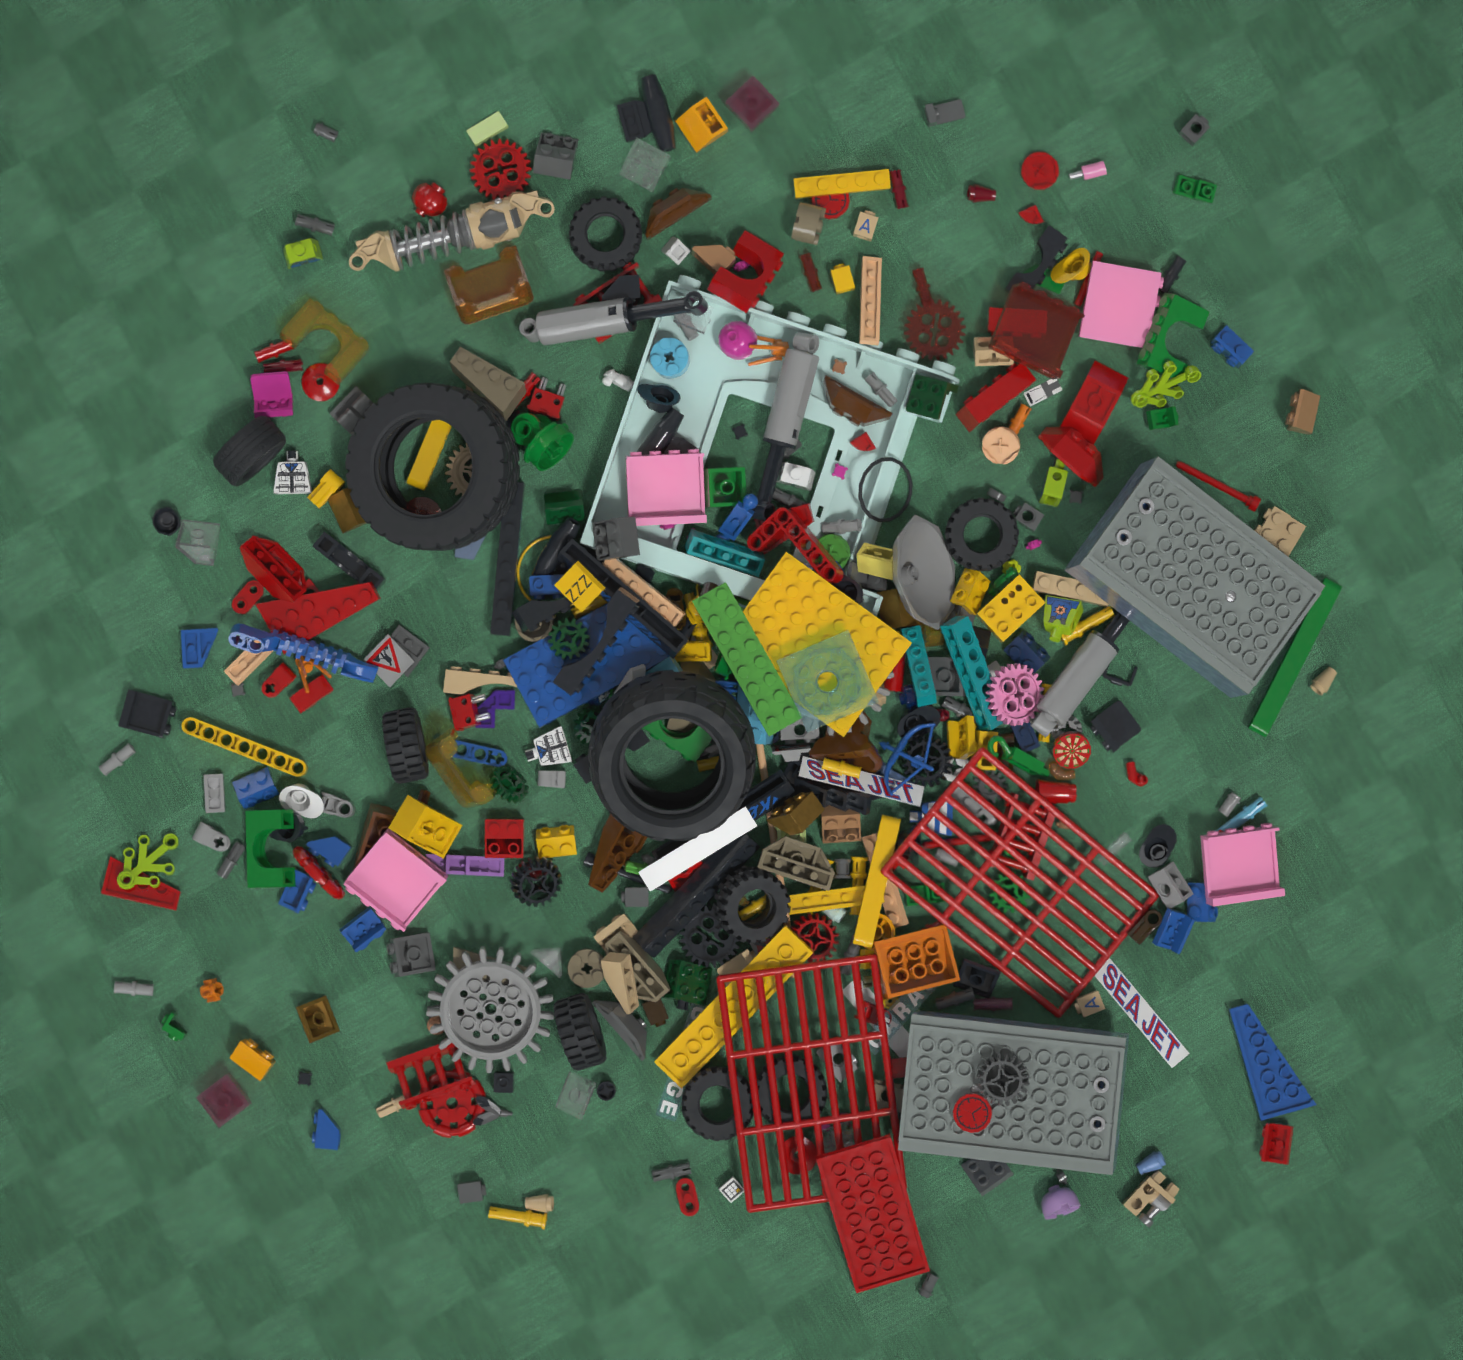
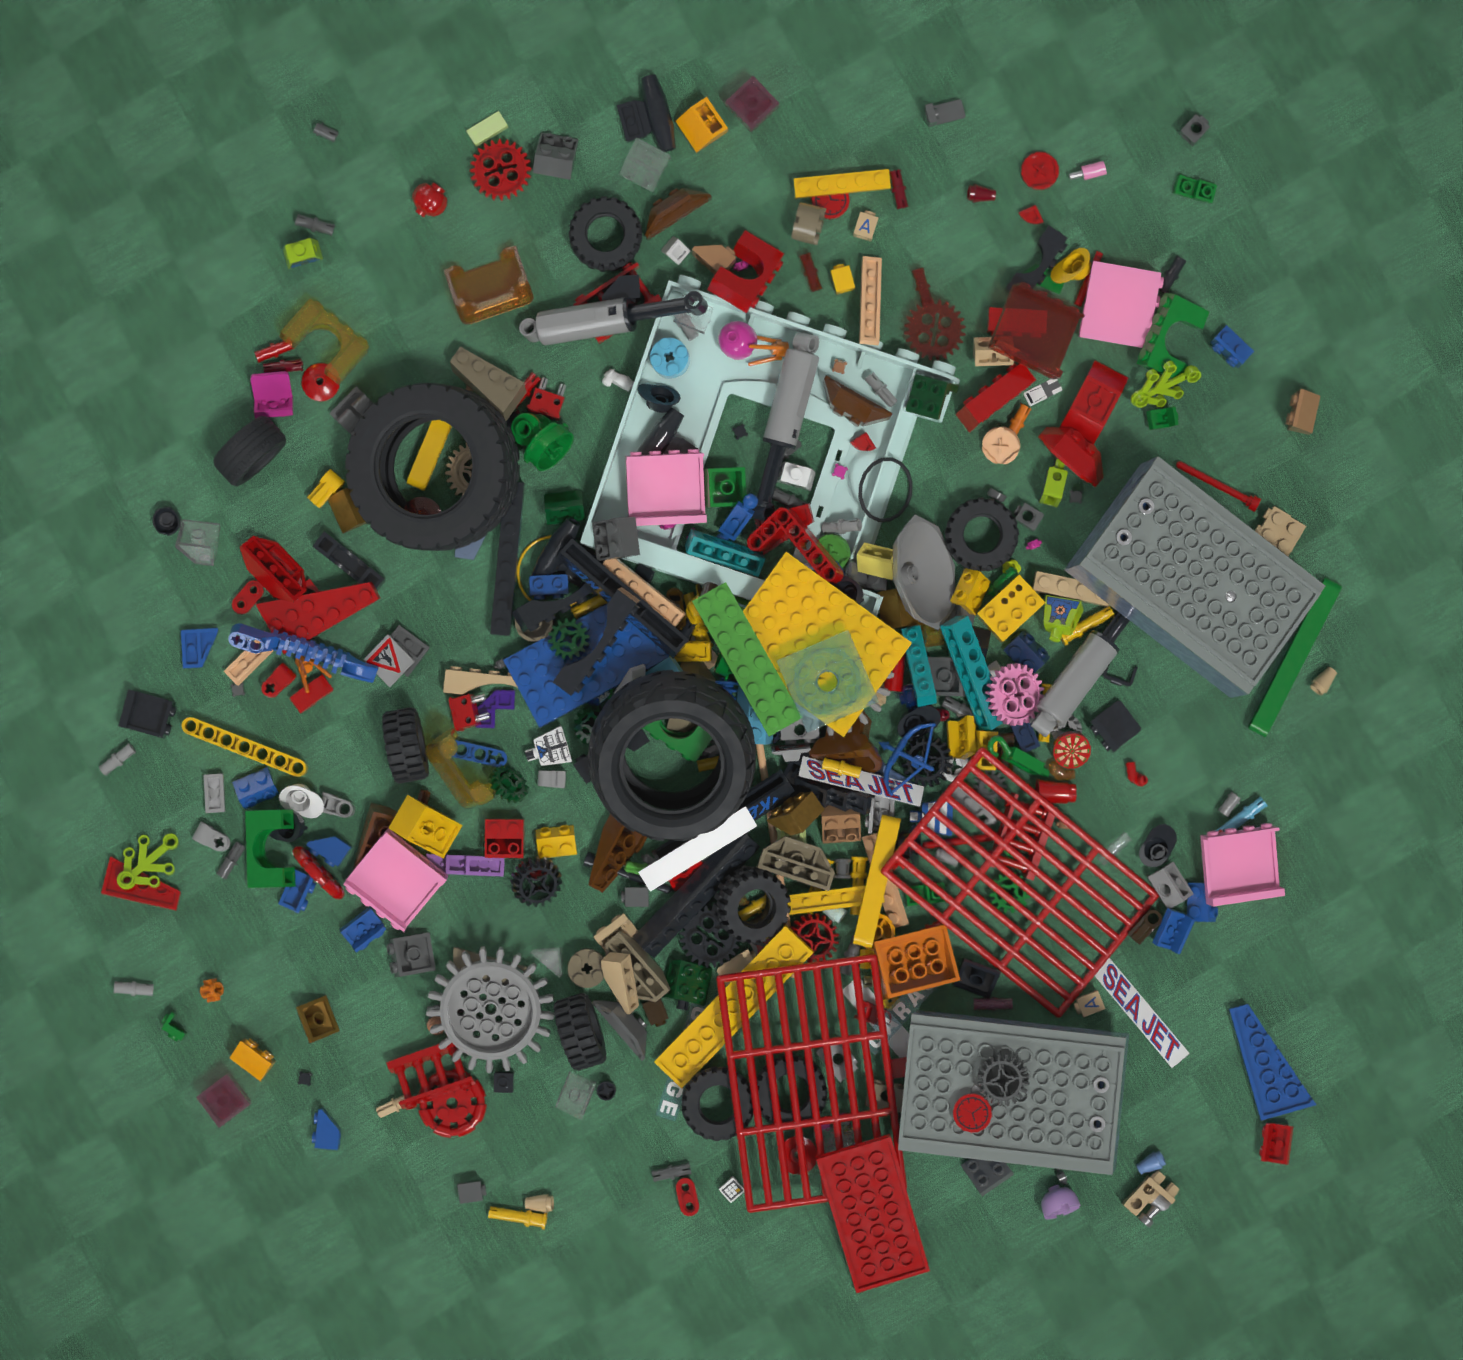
torso [274,451,312,494] -> none
piece [349,190,555,272] -> none
flat silver piece [473,1096,513,1126] -> none
yellow tile [554,561,605,612] -> none
dark grey pin [918,1273,939,1299] -> none
dark grey pin [935,987,976,1010] -> none
none -> light grey bracket [865,795,895,834]

